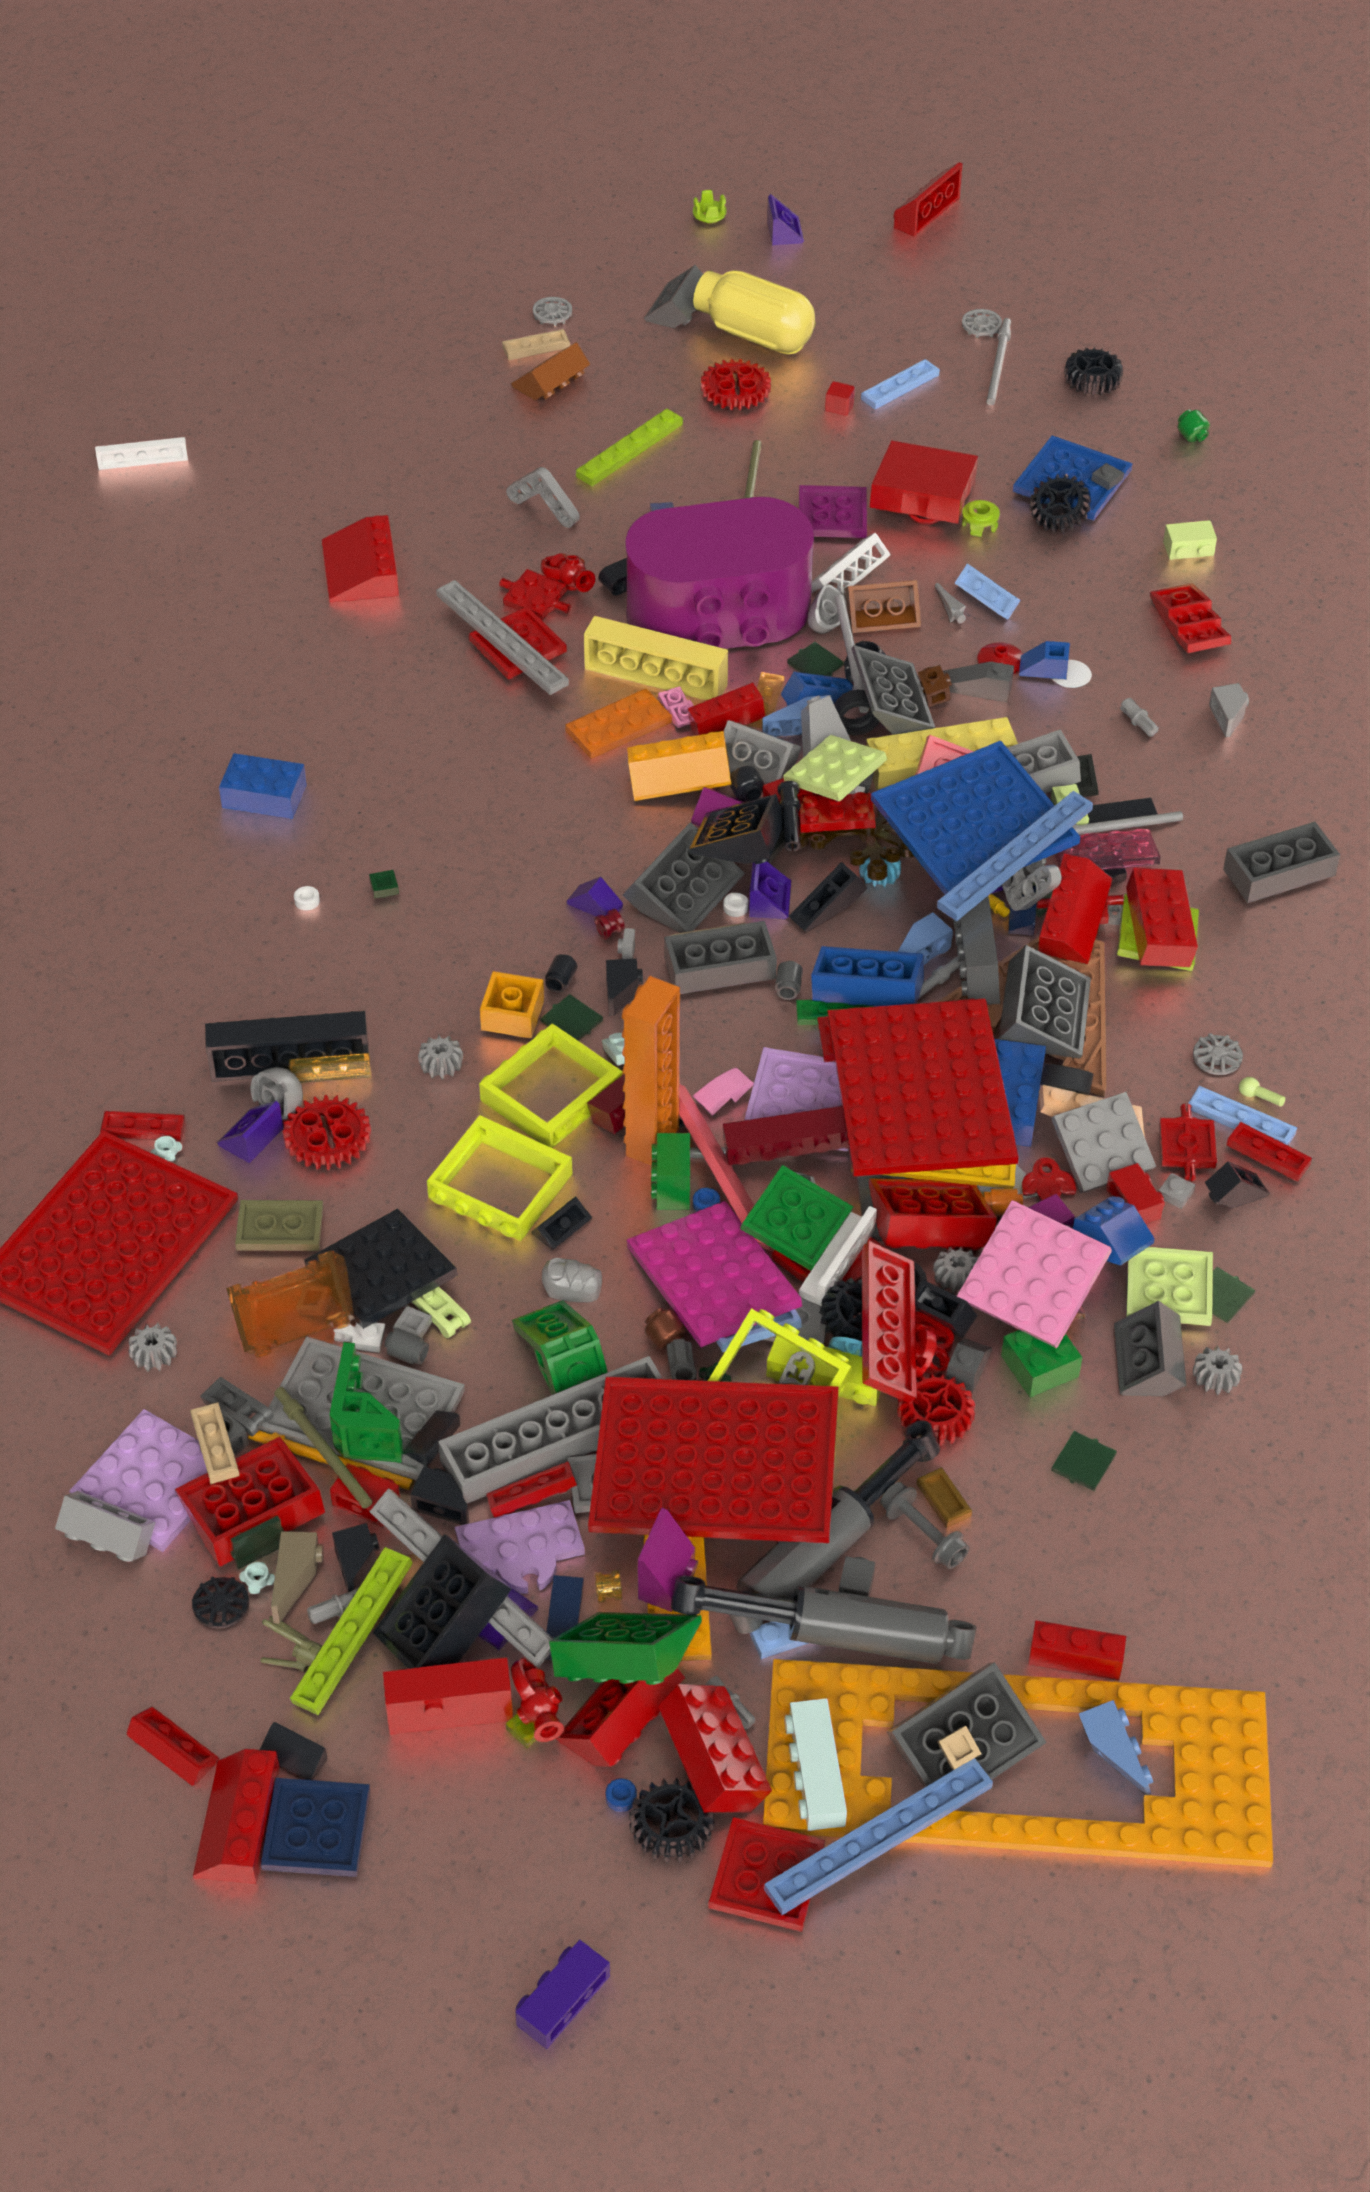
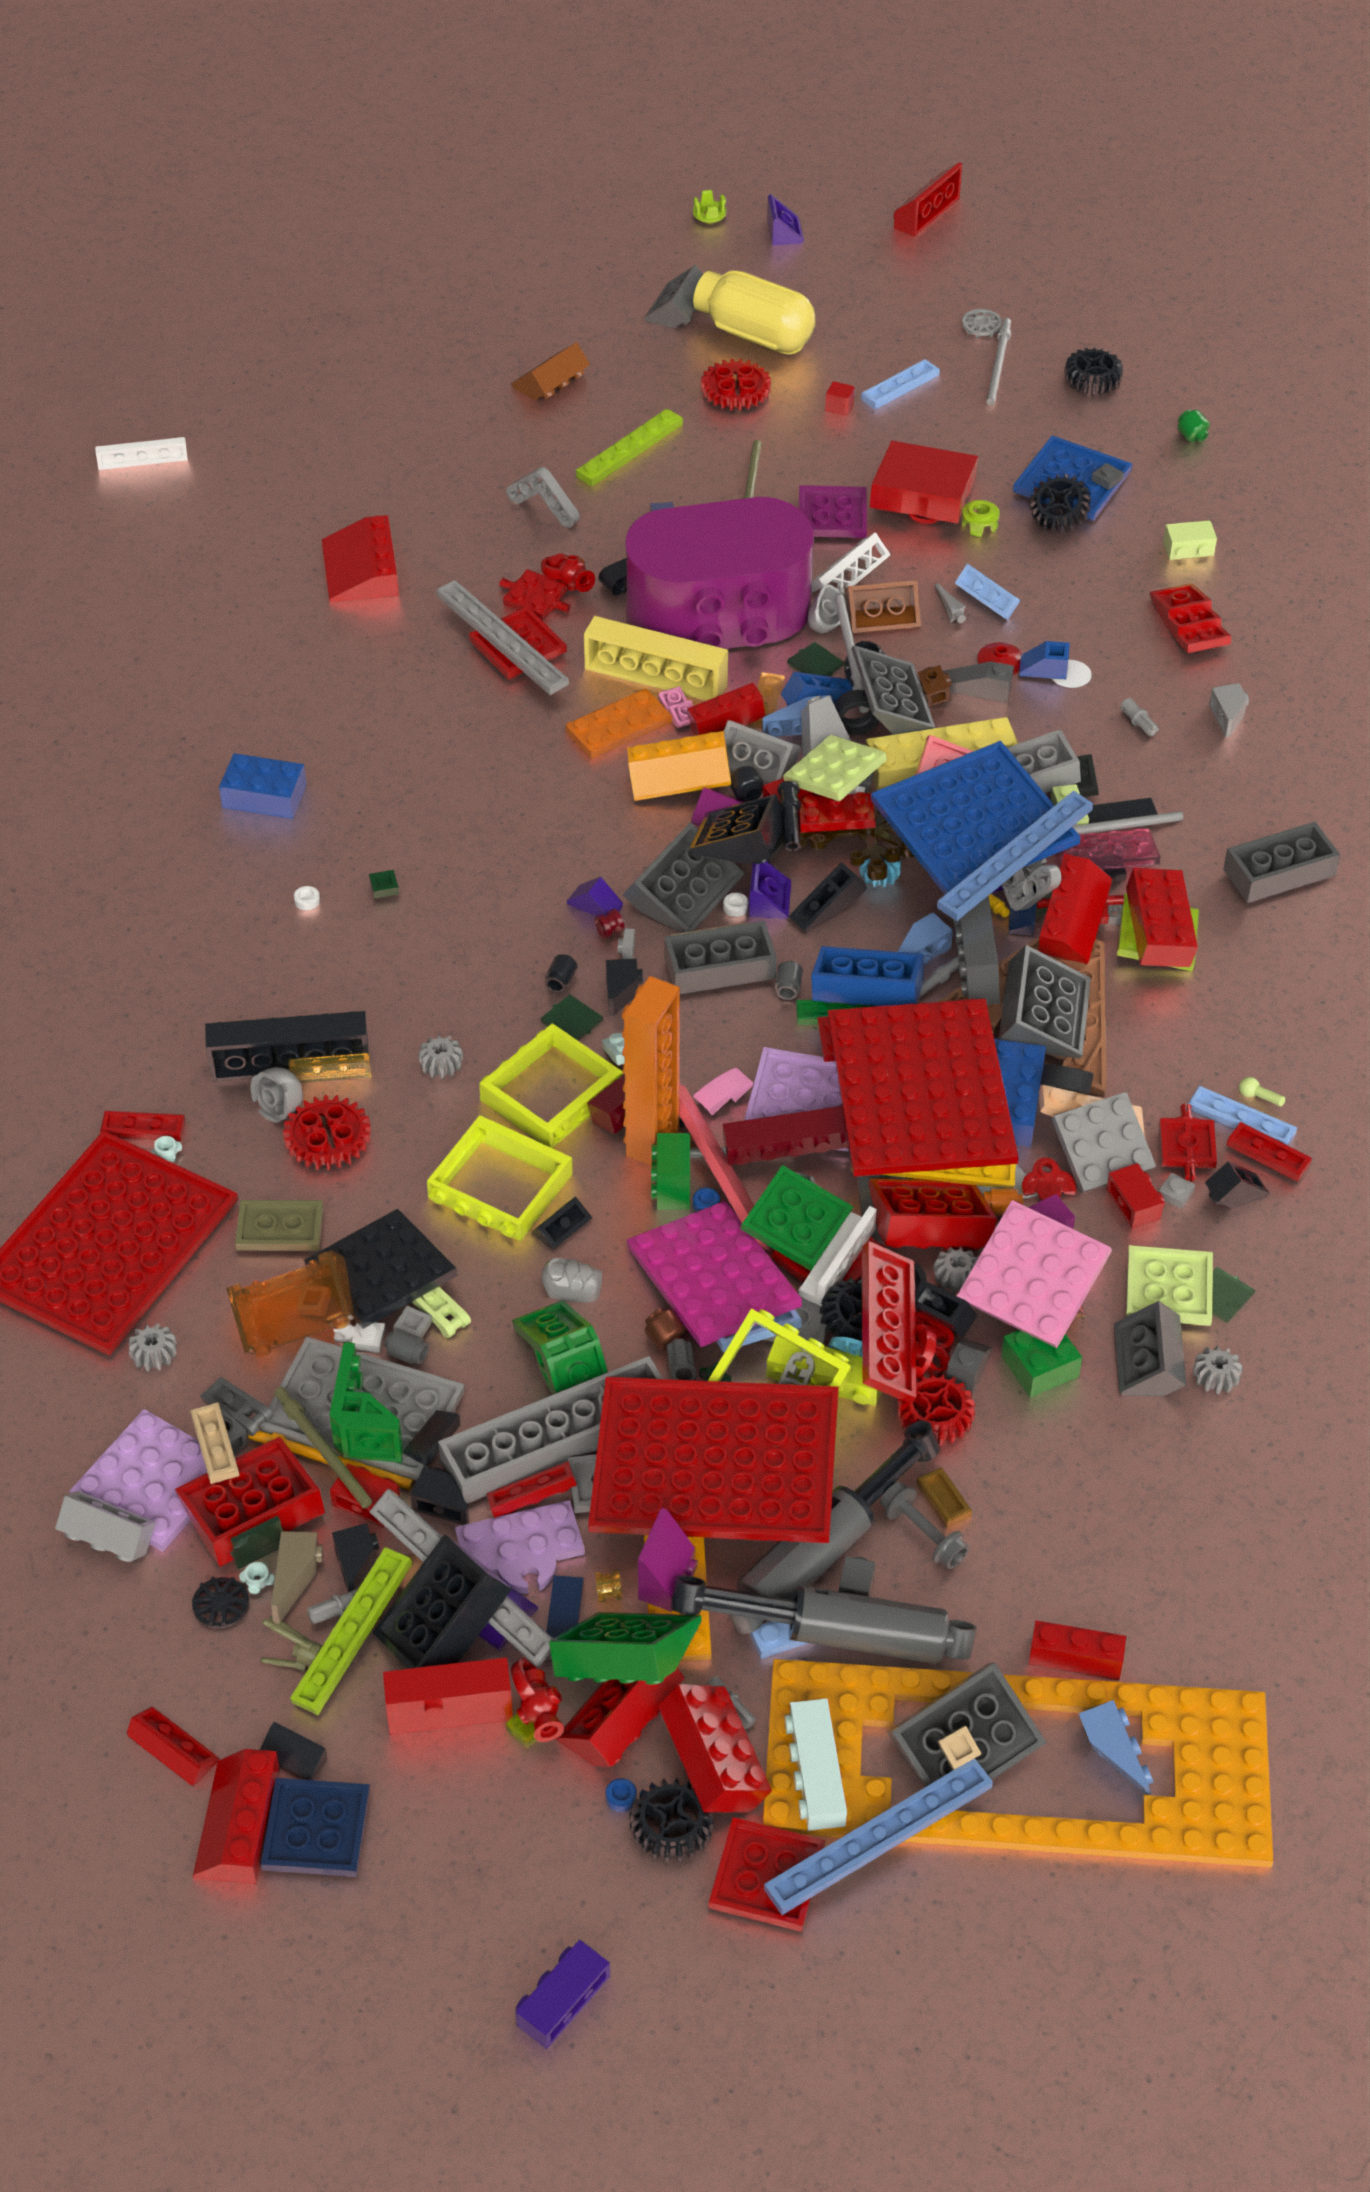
dark purple slope [217,1101,283,1163] -> none
light orange brick [480,971,544,1039] -> none
tan tile [502,329,570,360] -> none
light grey wheel [533,297,572,326] -> none
clear green piece [1051,1431,1117,1491] -> none
blue slope [1073,1197,1155,1266] -> none
light grey wheel [1193,1033,1243,1075] -> none

